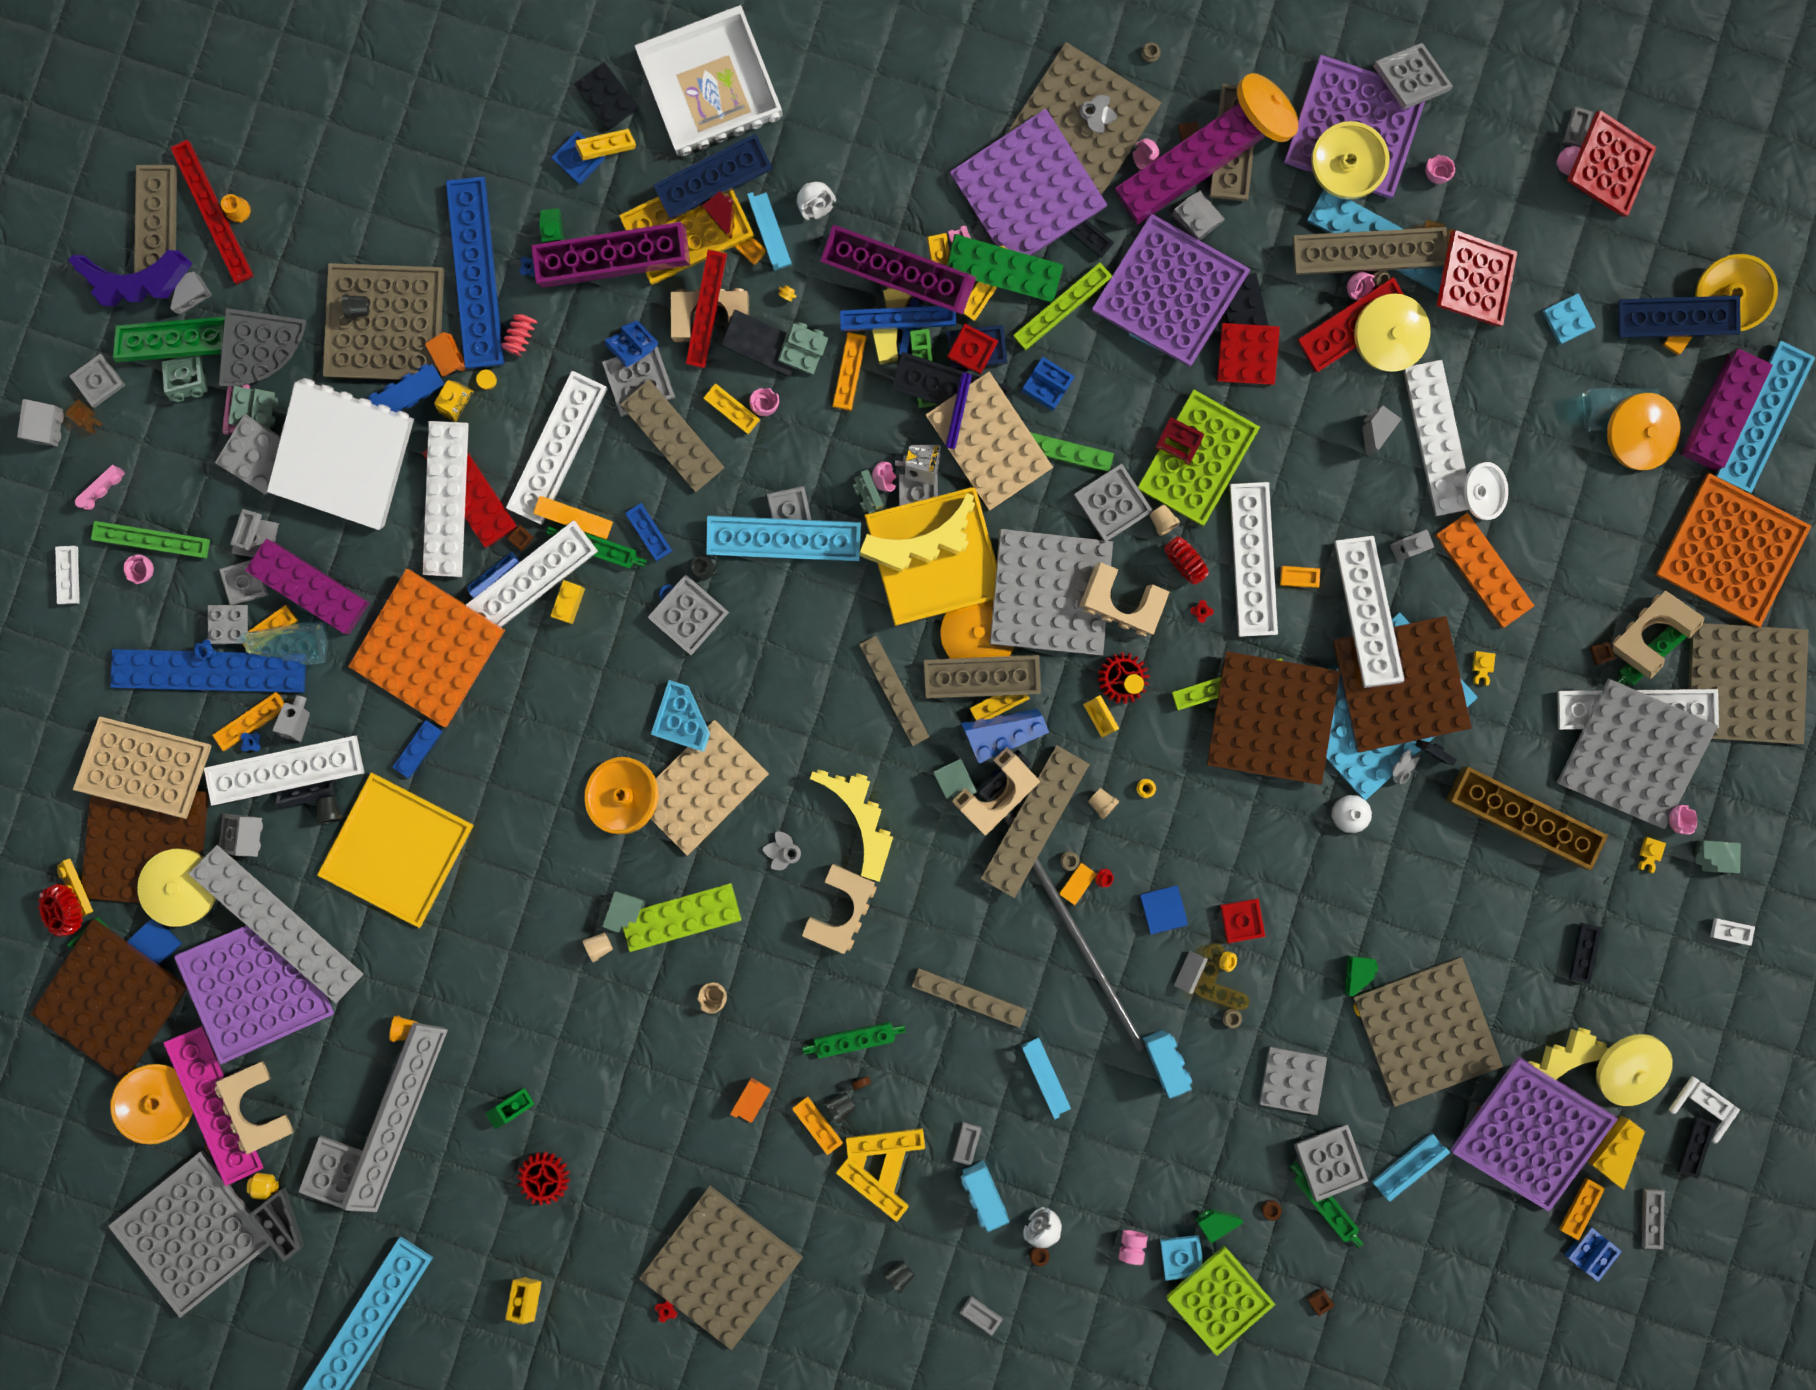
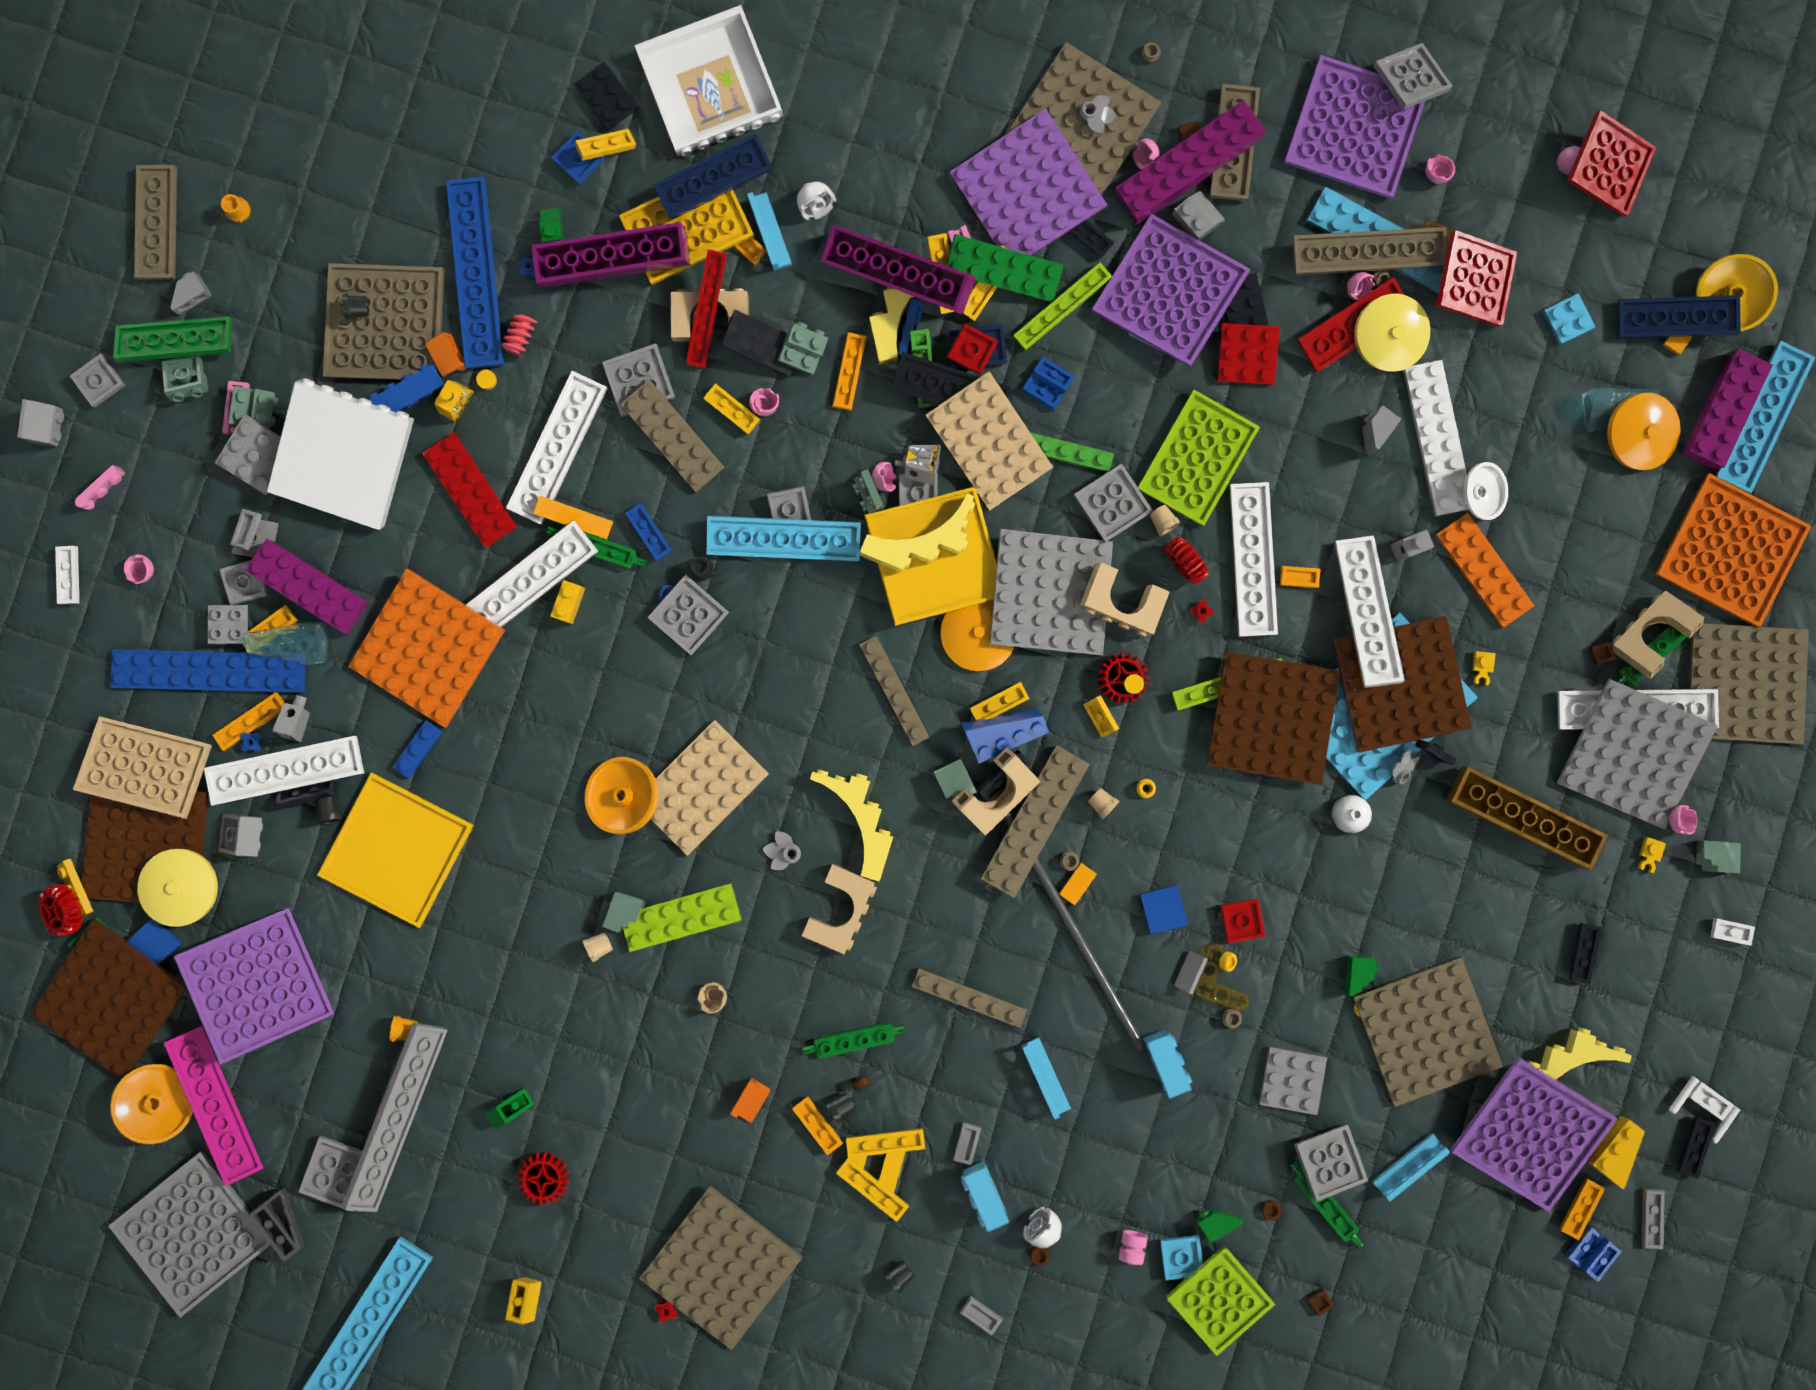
clear orange plate [65,399,102,434] -> none
dark purple arch [68,250,193,306] -> none
bright green plate [91,521,210,559] -> none
red plate [171,139,254,285] -> none
light grey plate [189,845,364,1003] -> none
blue plate [194,639,216,661] -> none
tan arch [215,1061,294,1154] -> none
dark grey plate [218,308,306,386] -> none
yellow head [247,1173,279,1200] -> none
white plate [423,421,468,577] -> none
blue plate [467,552,519,598] -> none
reddish brown tile [507,525,535,552] -> none
blue slope [605,320,658,367] -> none
medium azure plate [651,680,710,752] -> none
dark red slope [703,191,735,239] -> none
yellow plate [778,285,796,302] -> none
blue plate [840,306,956,331] -> none
dark tan plate [924,655,1041,698] -> none
dark purple axle [946,373,972,449] -> none
red plate [1095,868,1114,887] -> none
dark red plate [1155,417,1205,465] -> none
light orange dish [1237,73,1298,142] -> none
light yellow dish [1311,121,1389,199] -> none
light grey tile [1563,107,1593,148] -> none
light yellow dish [1596,1034,1672,1106] -> none

